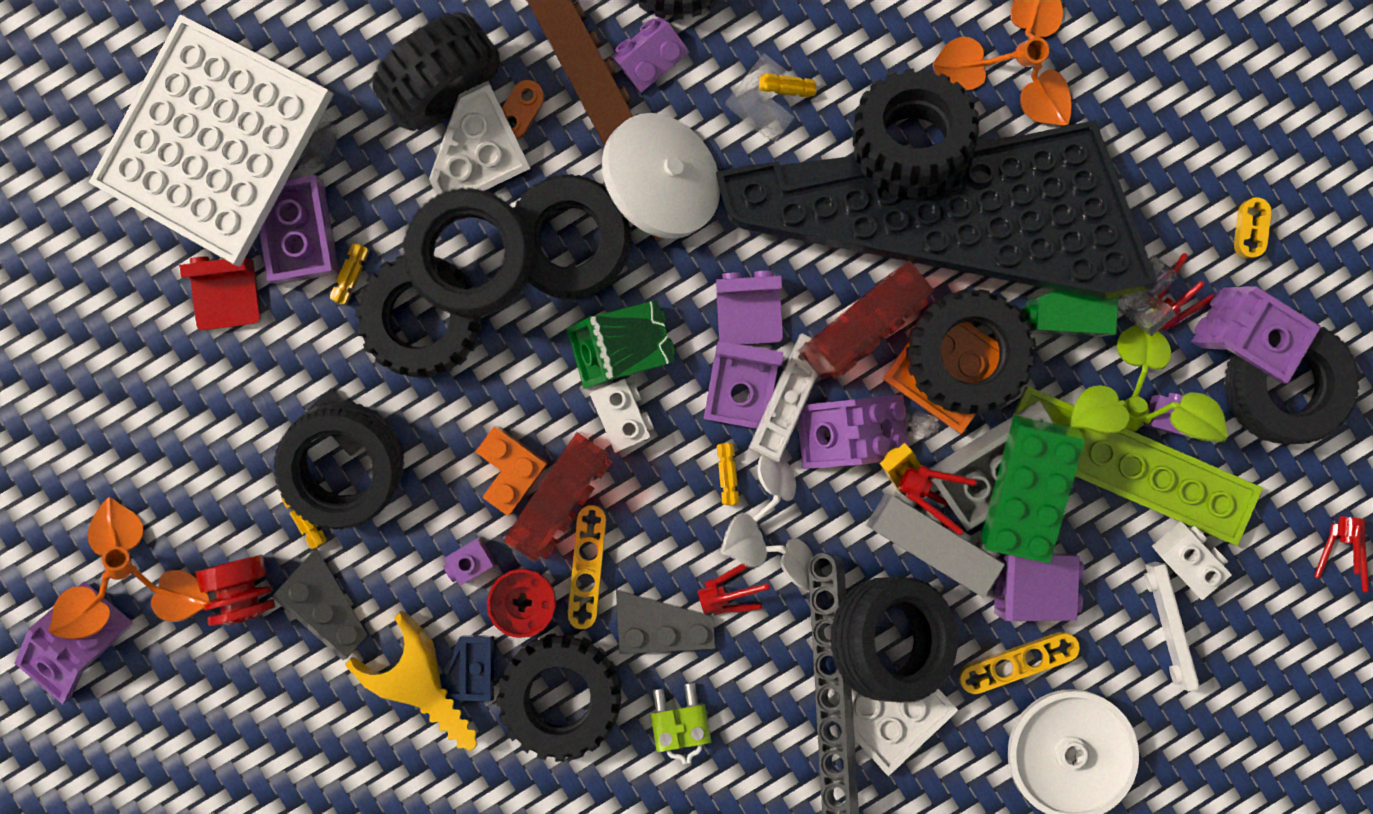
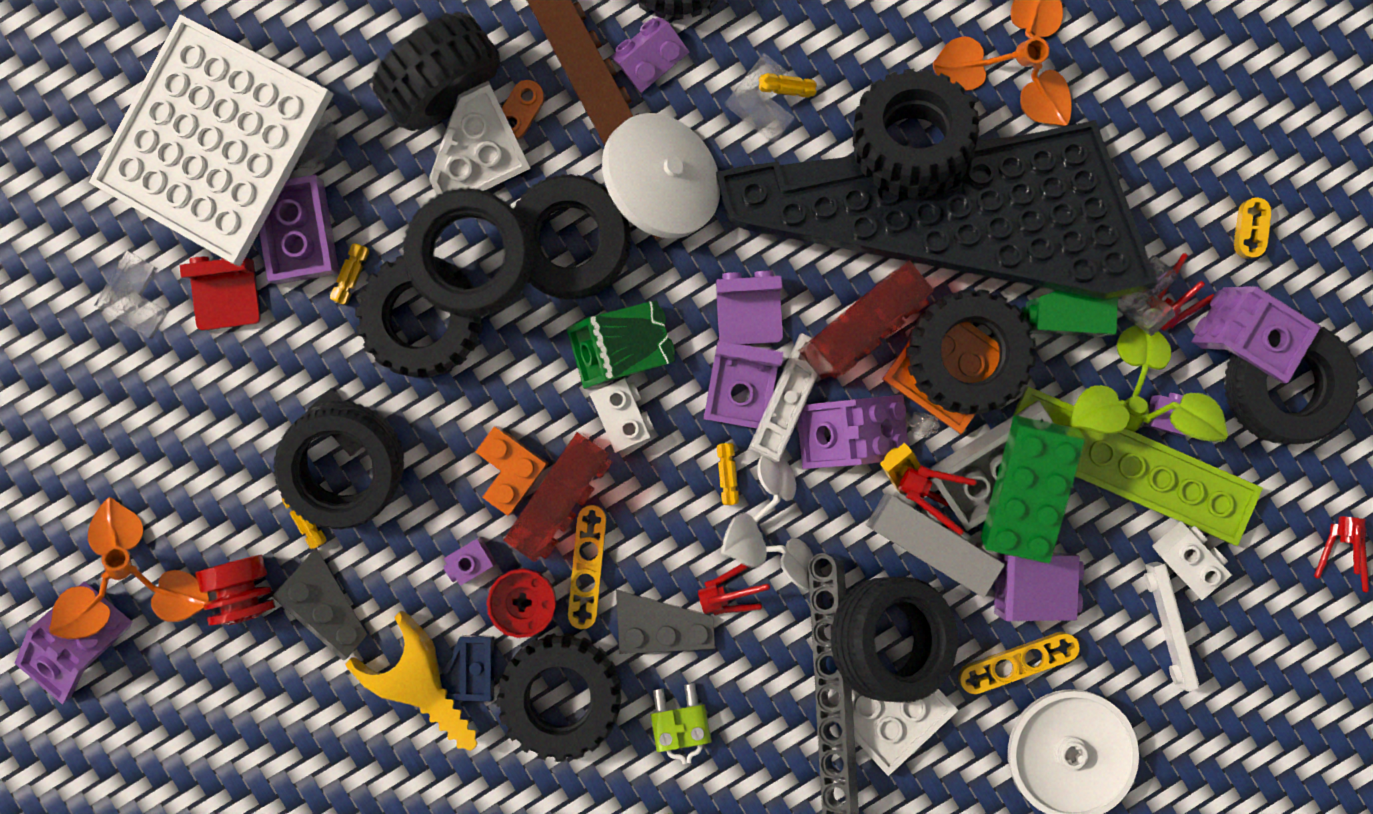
none -> clear plate [94,251,169,339]

